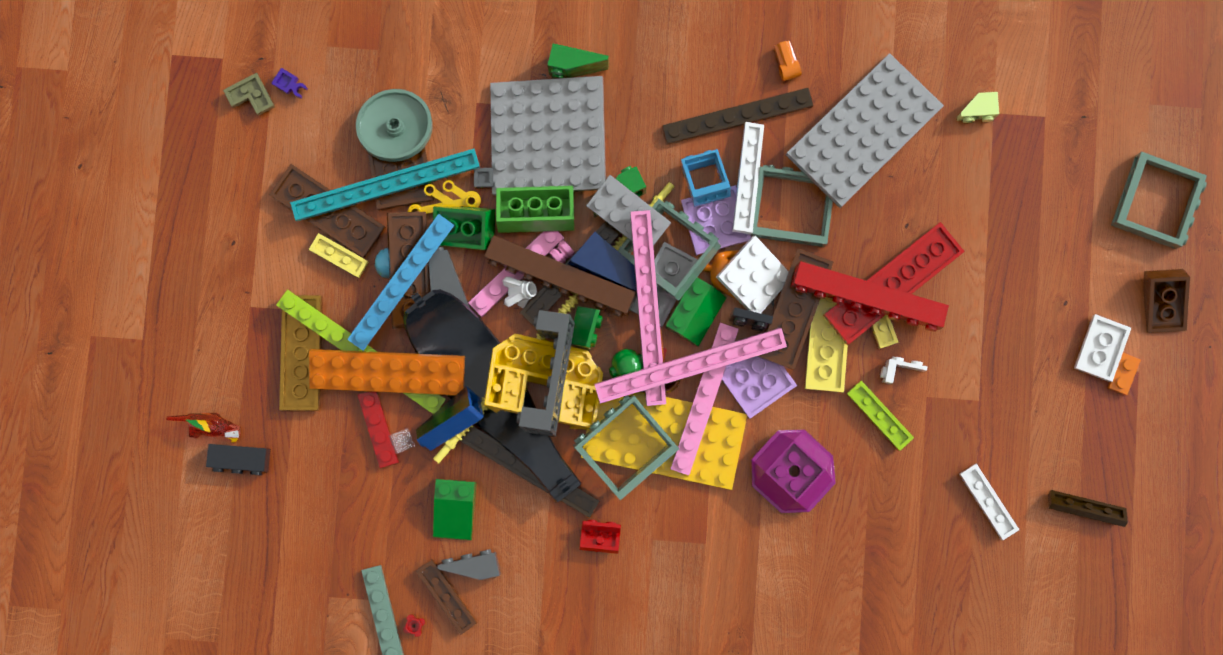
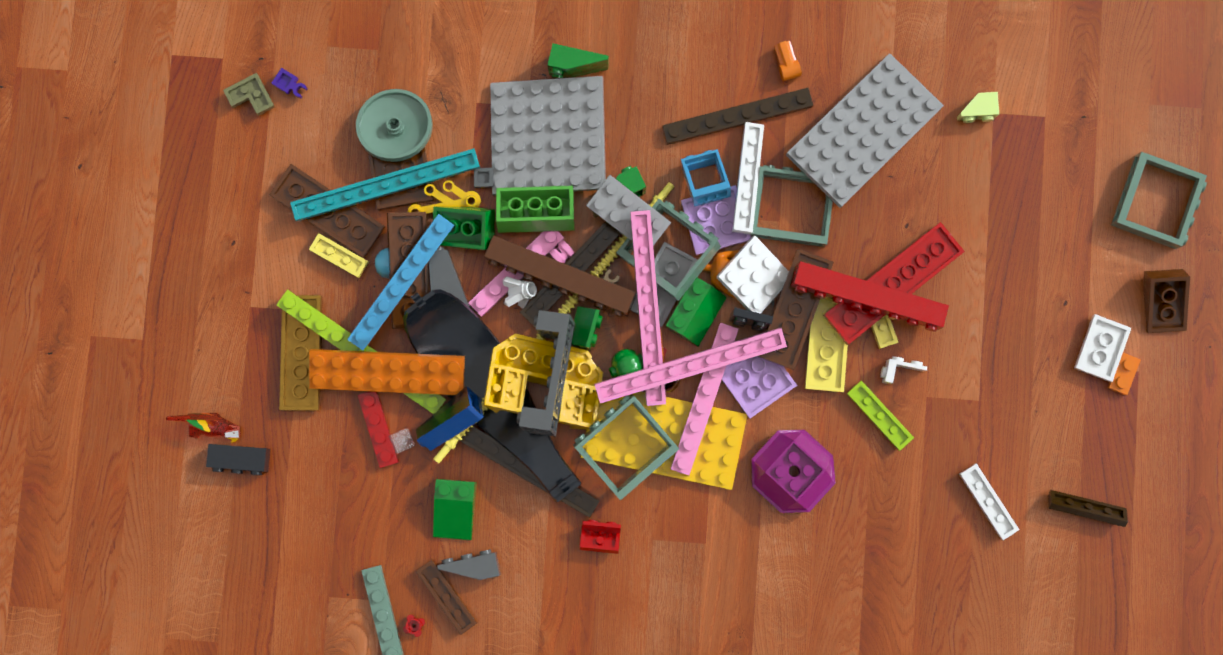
dark blue slope [568,232,637,292] -> none

